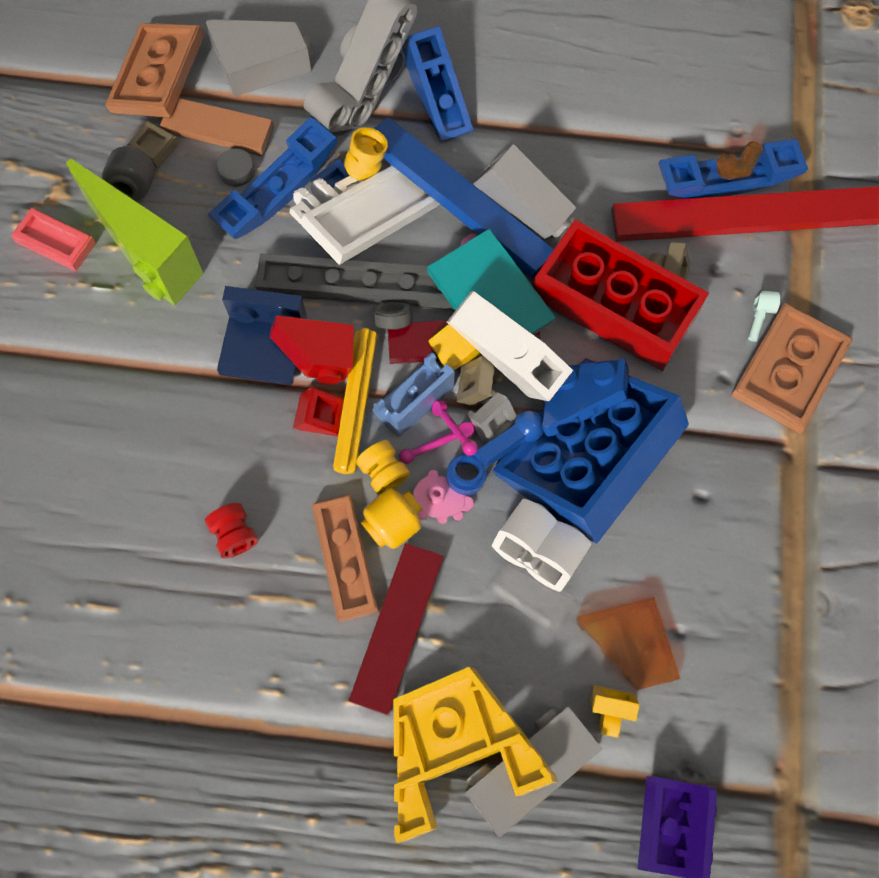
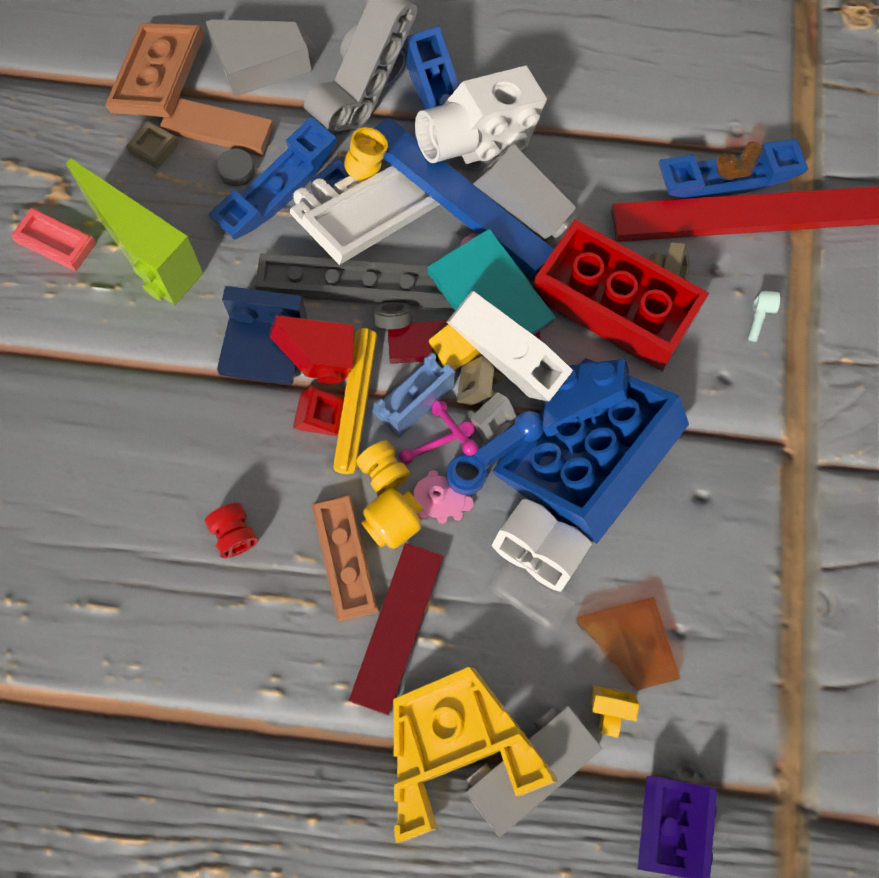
dark grey head [102,146,155,201] -> none
nougat tile [731,303,853,434] -> none
none -> white brick [415,65,547,164]

